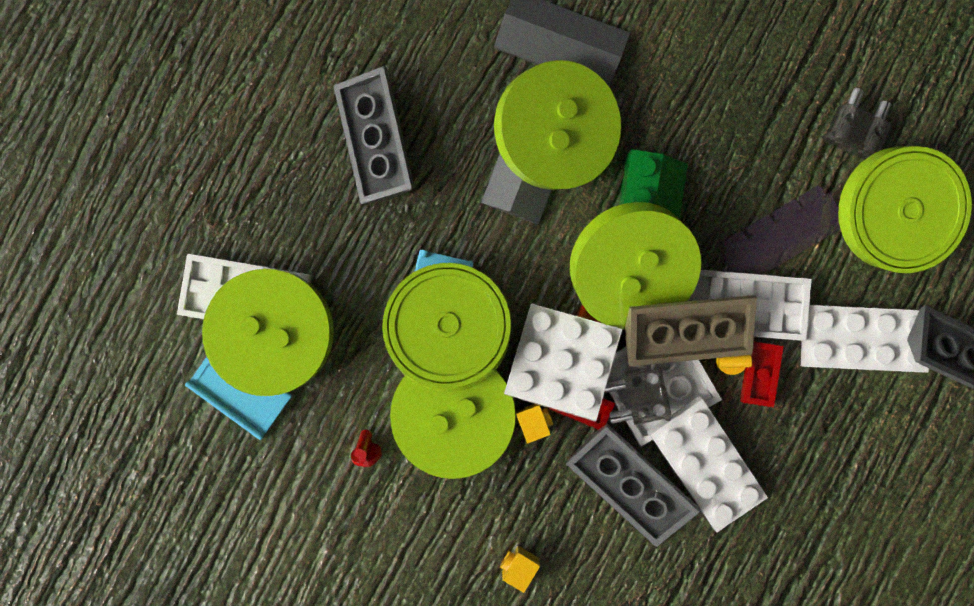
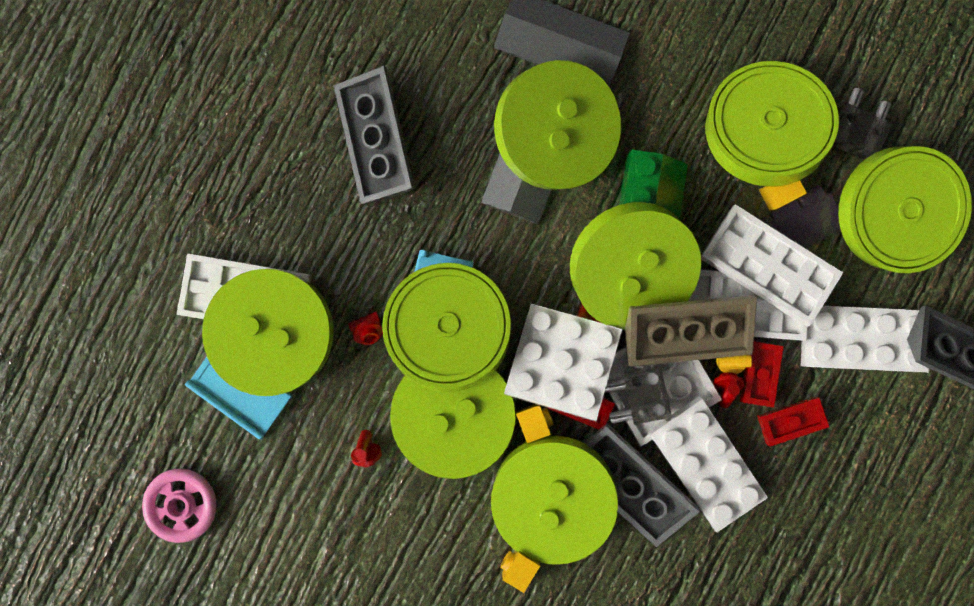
none -> bright pink plate [142,469,217,543]
none -> red plate [348,311,383,345]
none -> lime brick [491,436,618,564]
none -> white plate [701,204,843,327]
none -> lime brick [705,61,839,187]
none -> red plate [712,372,745,408]
none -> red plate [757,397,829,447]
none -> yellow plate [759,180,807,211]

